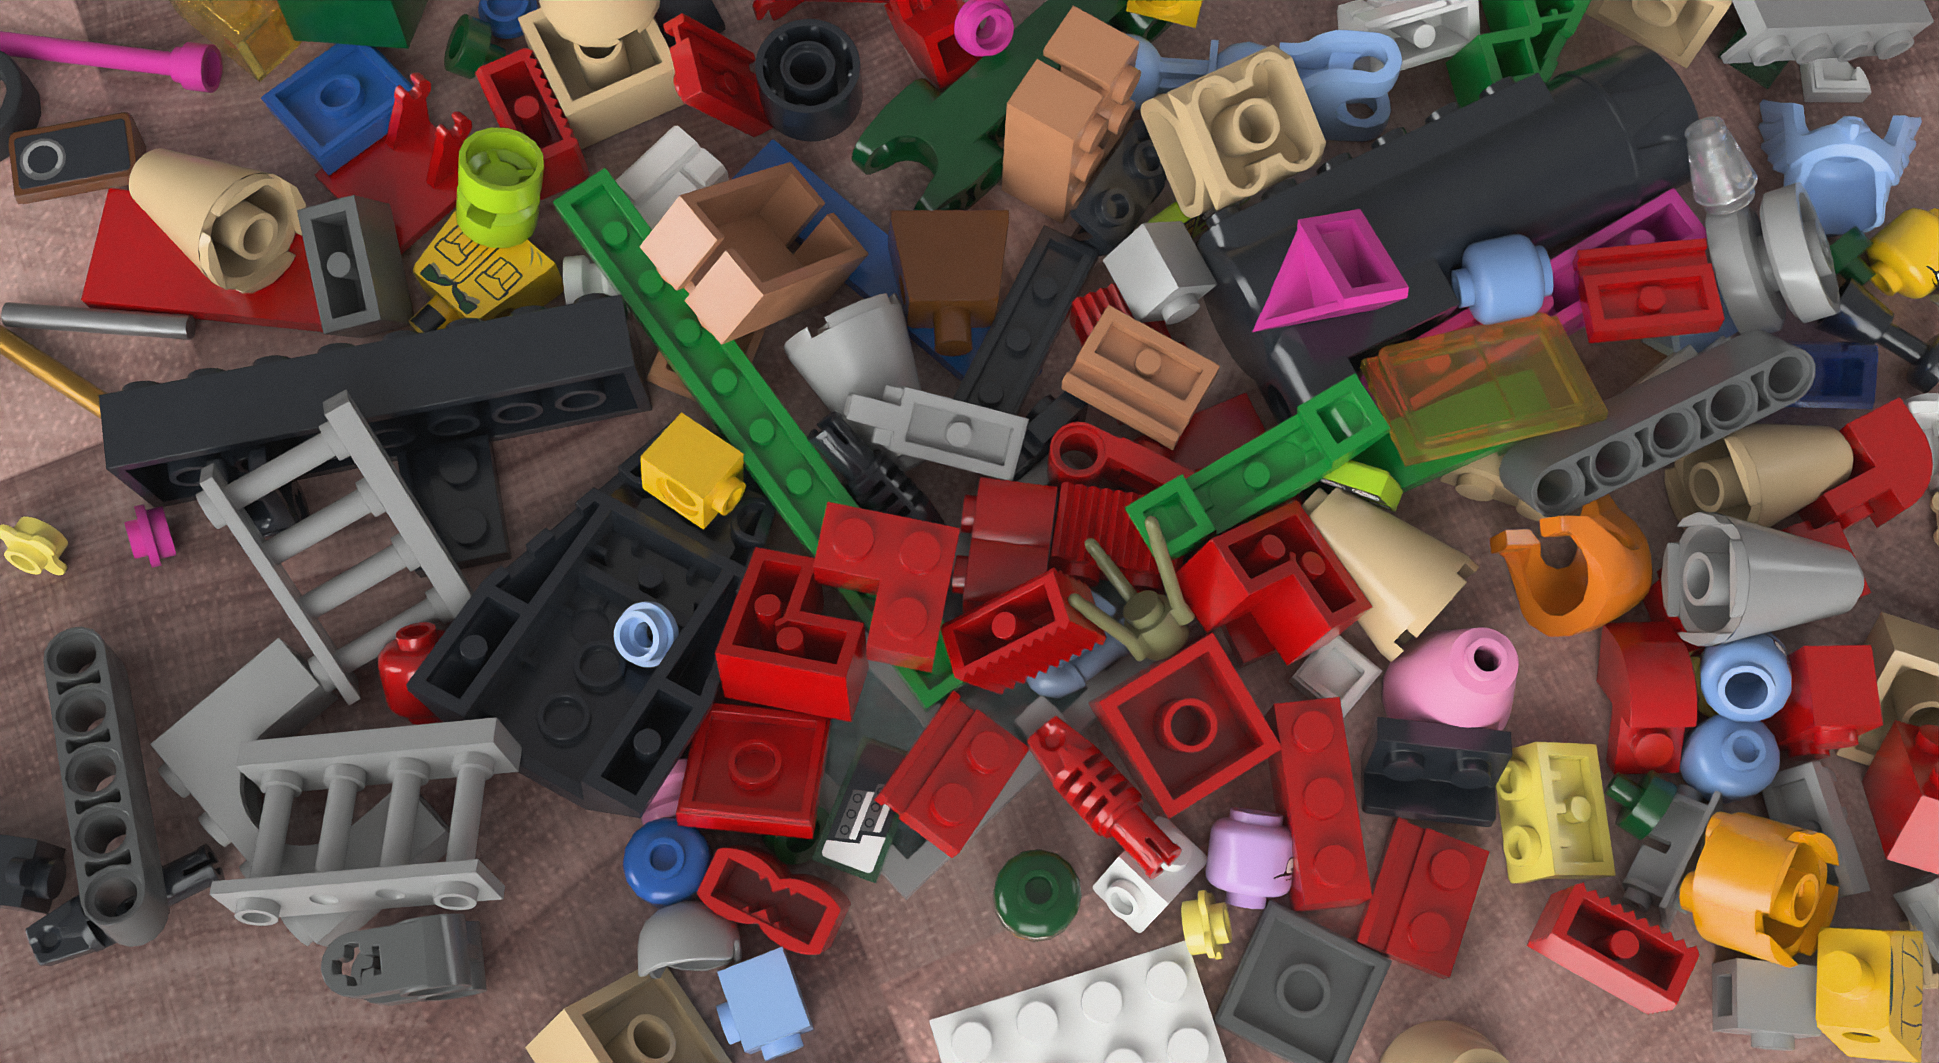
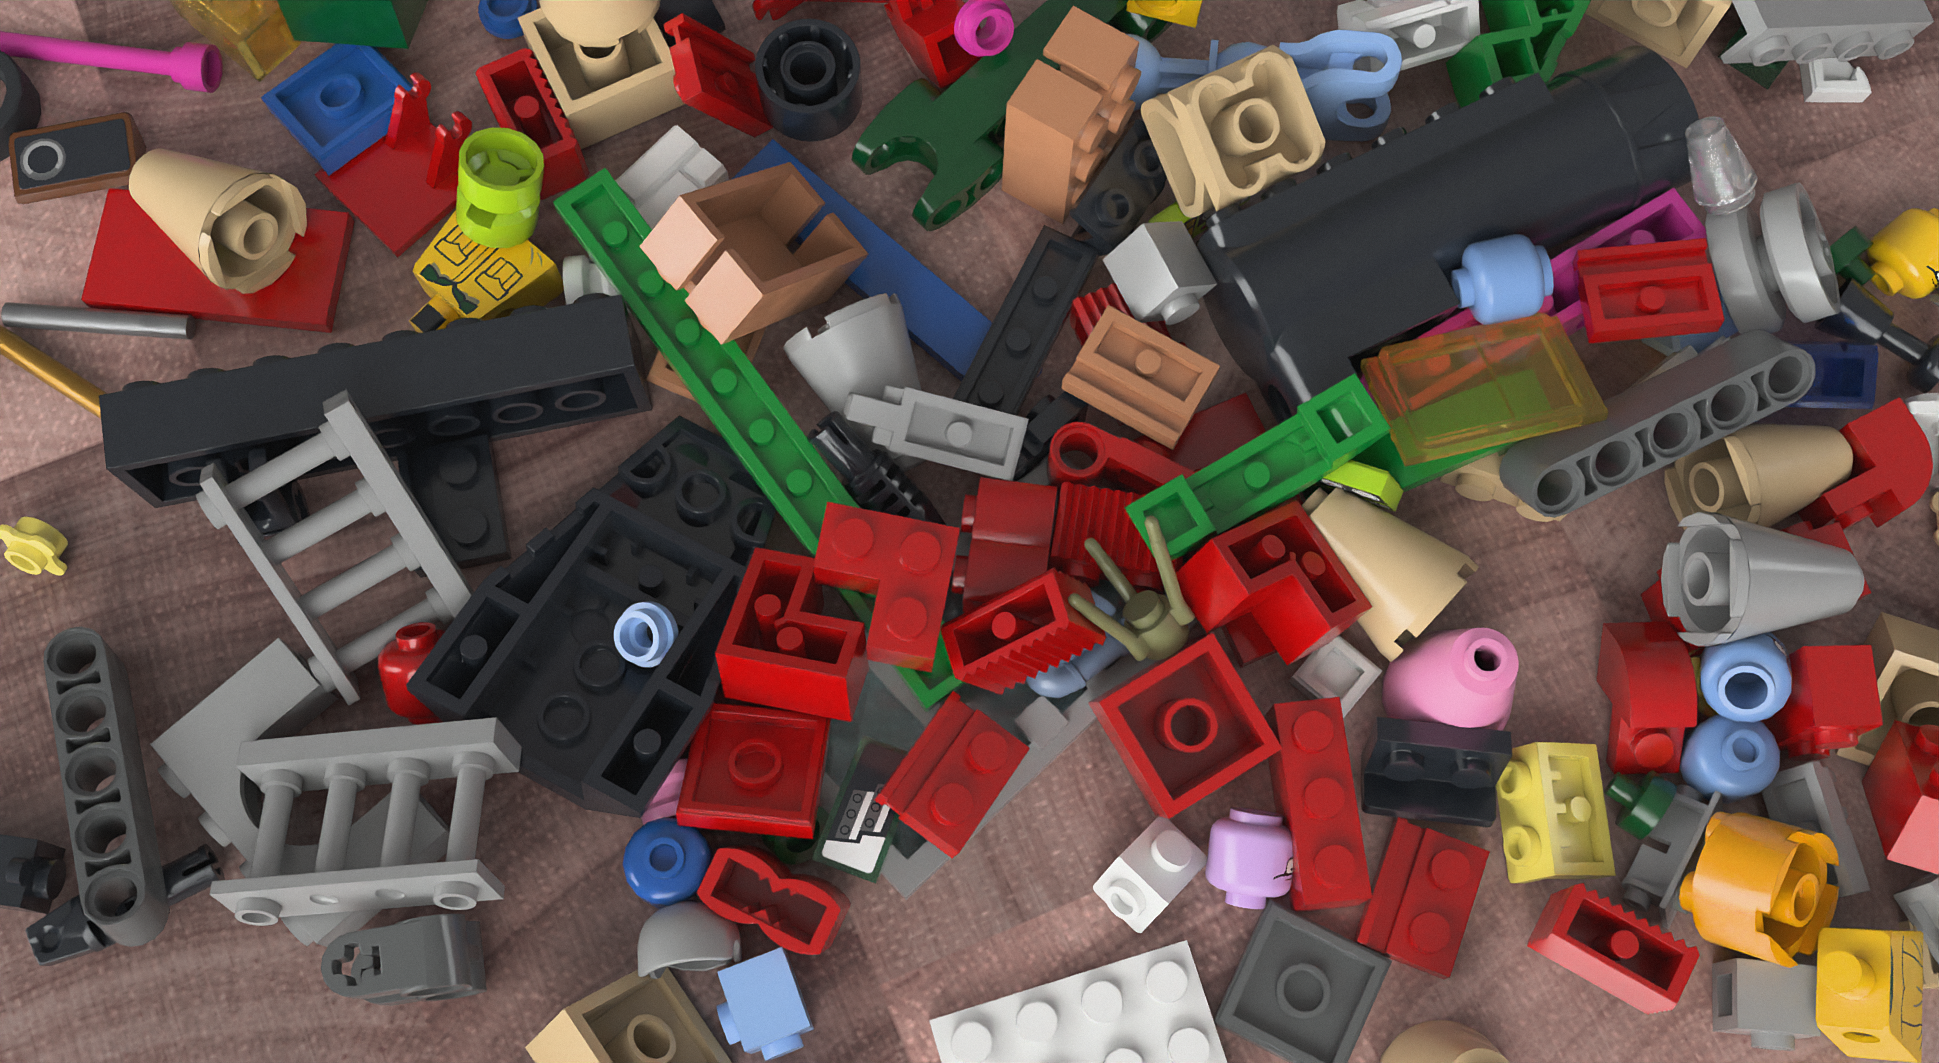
dark pink plate [124,504,176,568] -> none
dark grey brick [297,195,414,338] -> none
dark green tile [444,14,506,79] -> none
yellow brick [640,412,746,530] -> none
reddish brown torso [888,210,1009,357] -> none
dark green head [992,849,1082,942] -> none
red hinge [1027,716,1182,879] -> none
light yellow plate [1181,890,1232,960] -> none
dark pink slope [1252,209,1409,332] -> none
orange piece [1490,494,1653,637] -> none
light blue helmet [1758,99,1922,238] -> none

